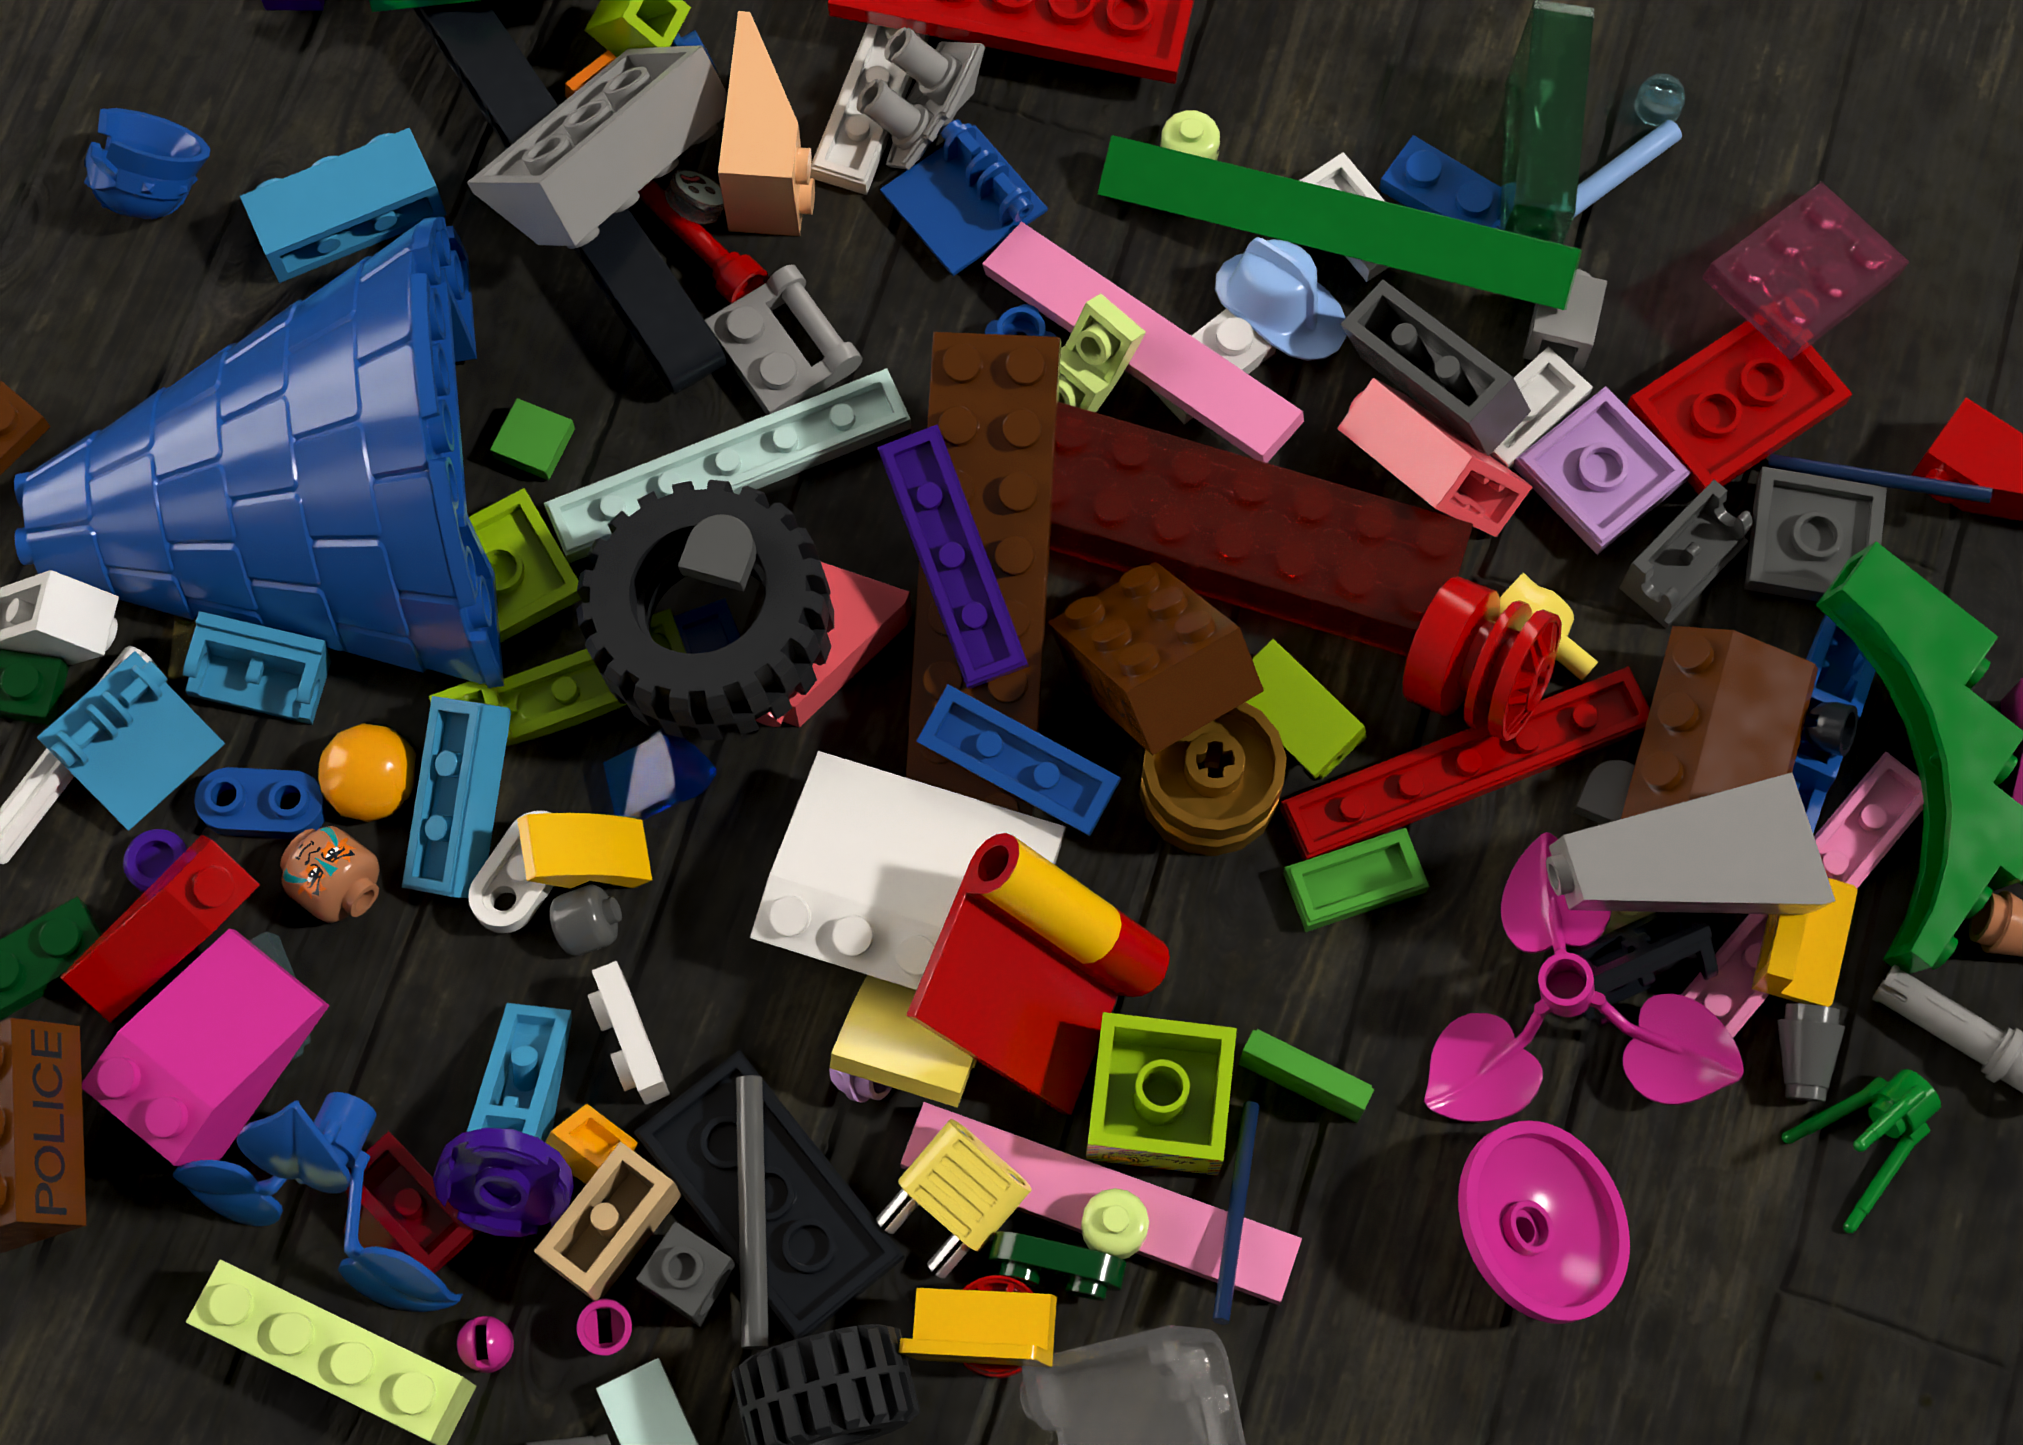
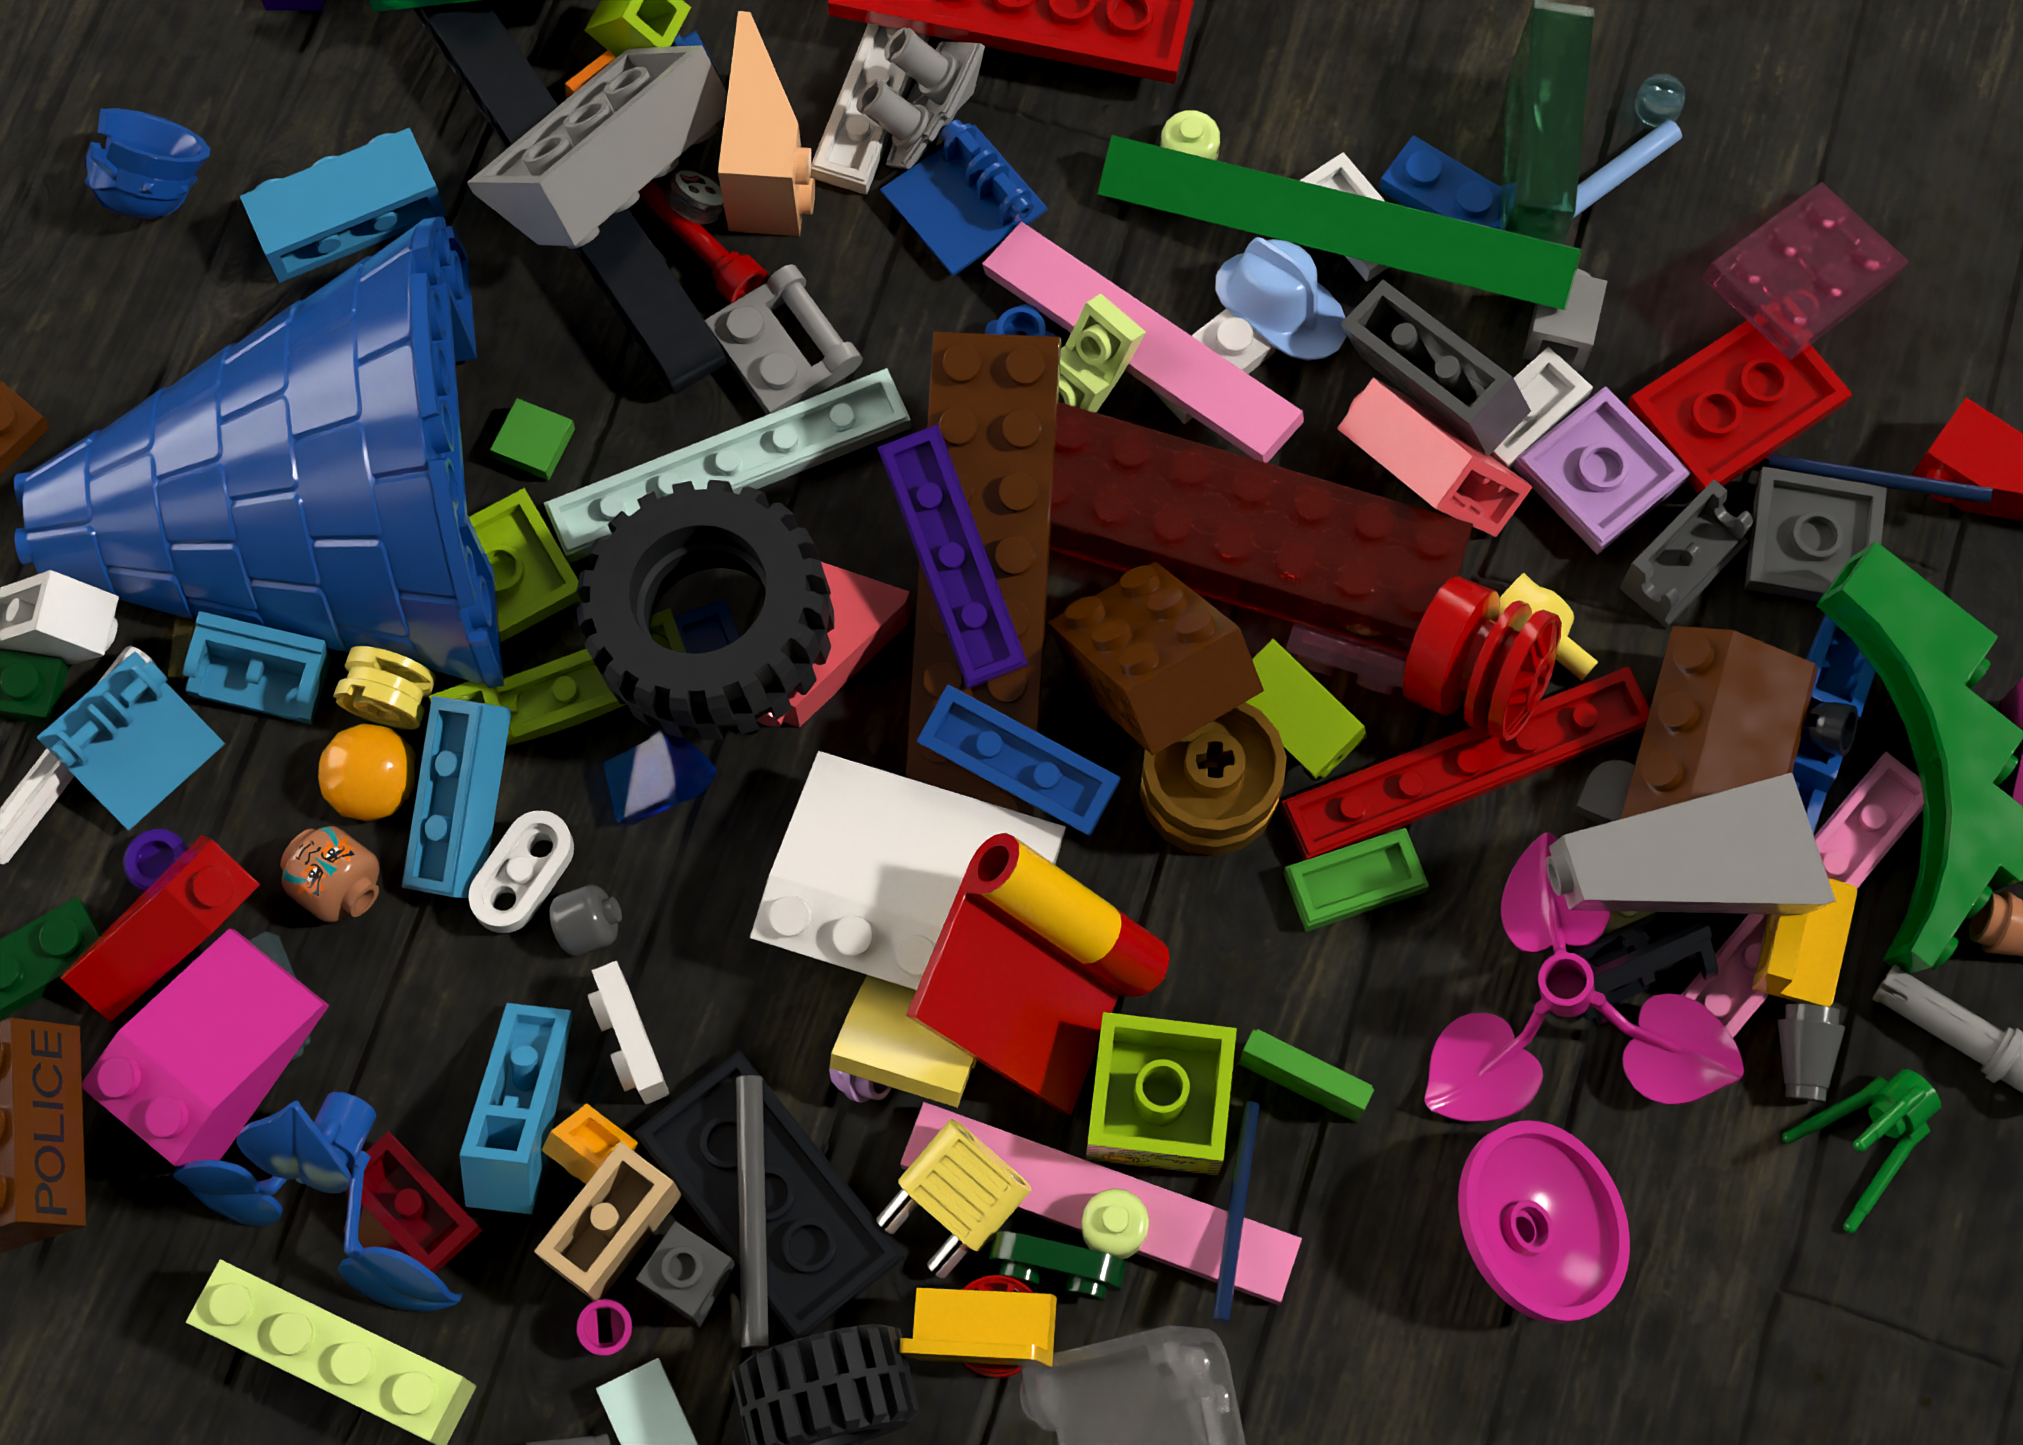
blue plate [194,767,328,839] -> none
dark purple tile [433,1128,574,1237] -> none
dark pink hinge [456,1316,514,1373] -> none
yellow slope [517,813,652,889] -> none
dark grey tile [678,514,756,592] -> none
none -> light yellow wheel [333,646,436,730]
none -> clear pink plate [1285,621,1408,695]

